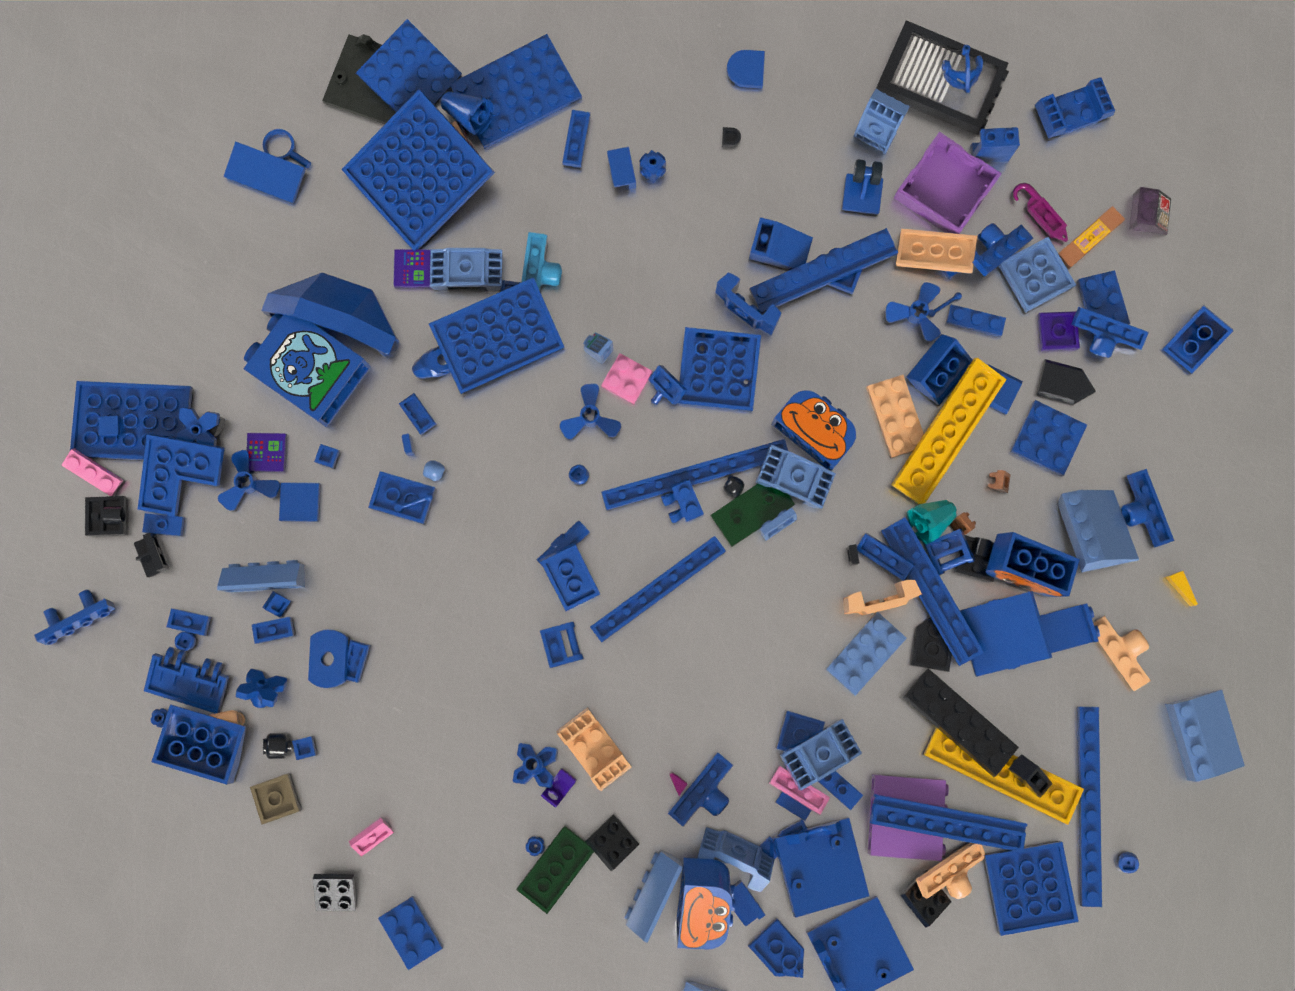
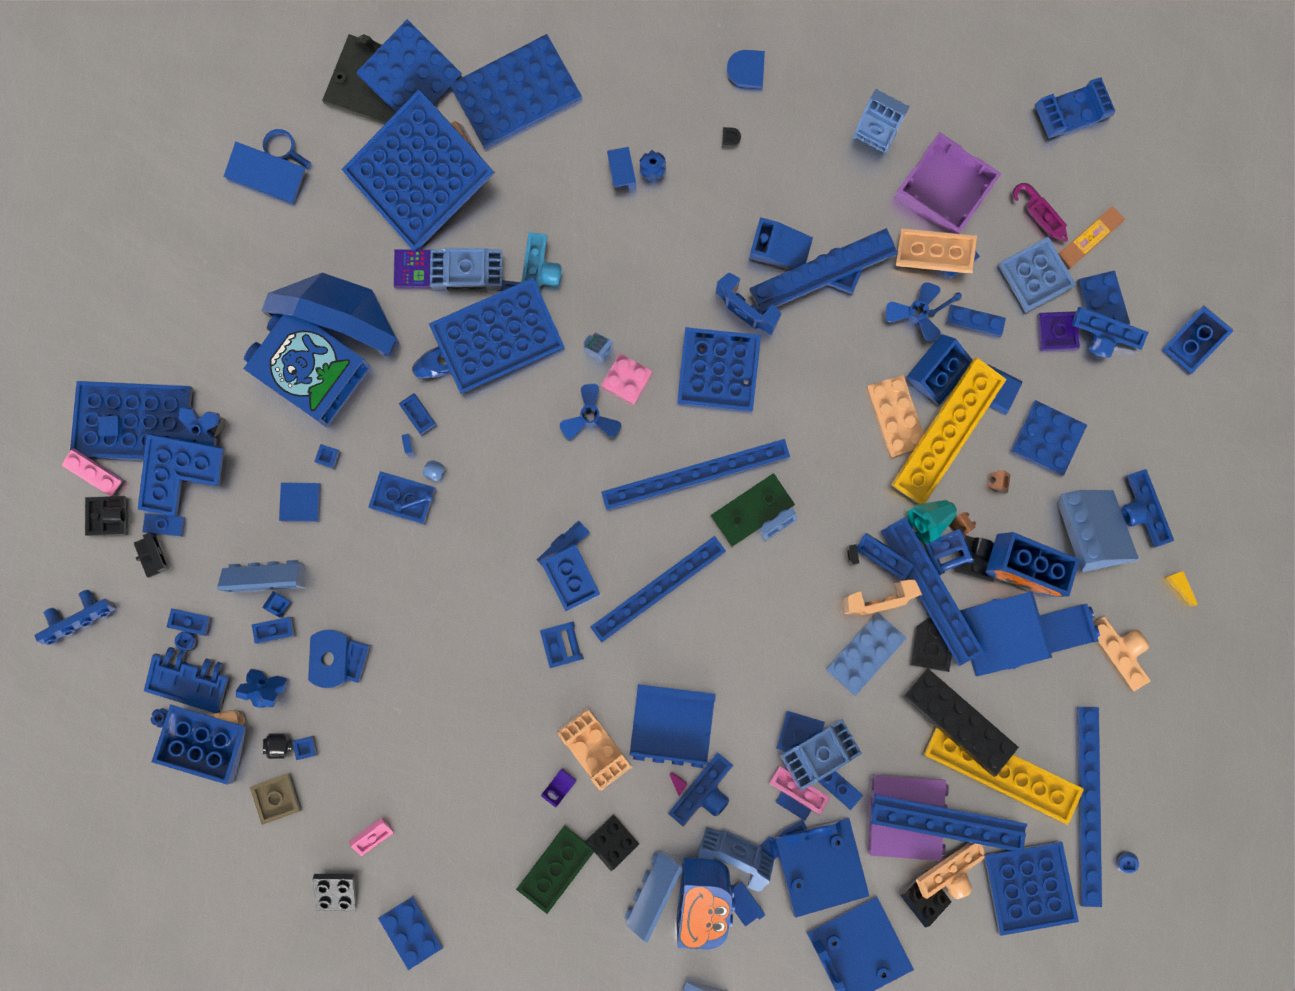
blue piece [218,450,280,511] -> none
dark purple tile [246,433,287,472] -> none
blue cone [440,92,494,135] -> none
blue plant [513,743,558,788] -> none
blue plate [526,836,545,856] -> none
blue plate [562,110,591,168] -> none
blue tile [569,464,589,485] -> none
blue plate [648,365,687,405] -> none
blue plate [661,479,704,523] -> none
black piece [723,475,745,498] -> none
blue tile [748,918,804,978] -> none
medium blue plate [756,445,836,509] -> none
brick [771,390,856,471] -> none
blue plate [842,159,883,215] -> none
window [876,20,1009,135] -> none
blue helmet [942,45,983,93] -> none
blue panel [970,127,1020,163] -> none
blue plate [972,223,1033,277] -> none
black slope [1009,754,1053,798] -> none
black tile [1036,359,1096,405] -> none
clear purple slope [1129,187,1171,235] -> none
medium blue slope [1165,690,1245,782] -> none
none -> blue panel [629,684,716,768]

